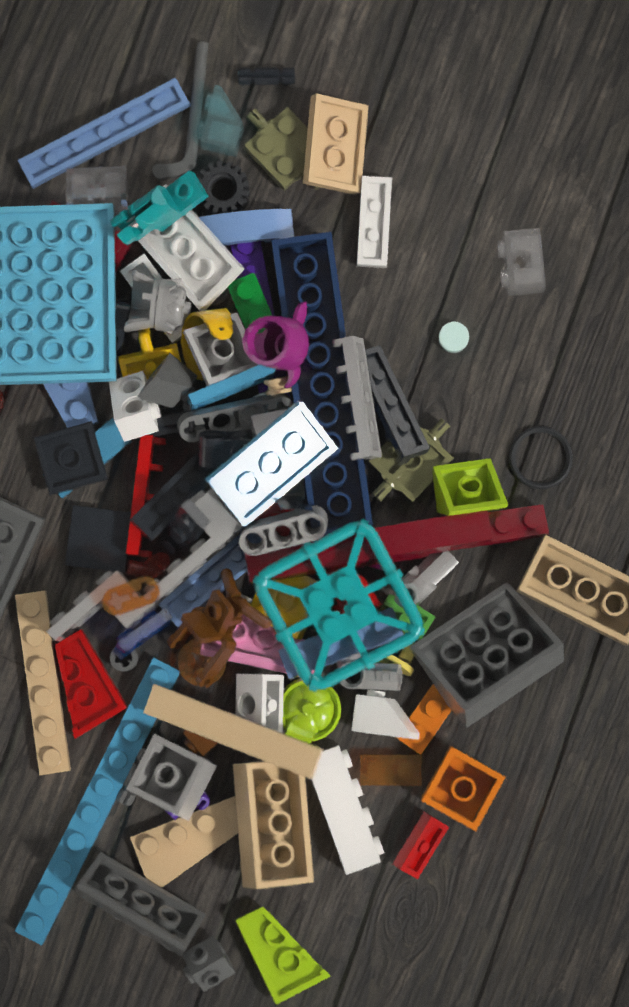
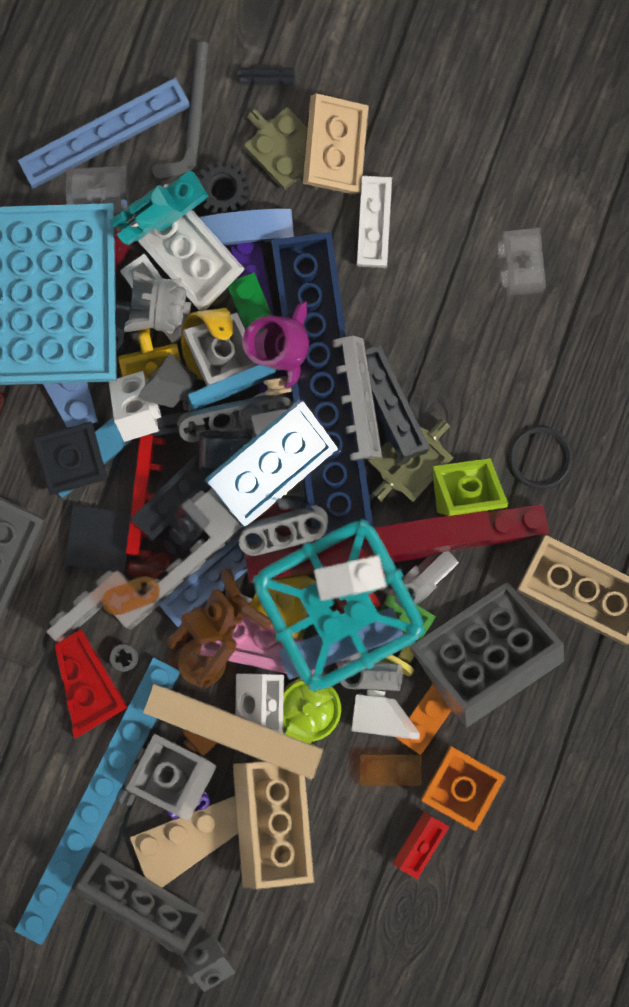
tan plate [15,591,71,775] -> none
clear blue plate [113,608,173,660] -> none
clear light blue slope [197,85,244,157] -> none
lime wing [235,906,331,1005] -> none
white brick [312,745,384,875] -> none
light aqua tile [439,322,469,353] -> none
none -> white slope [314,556,386,601]

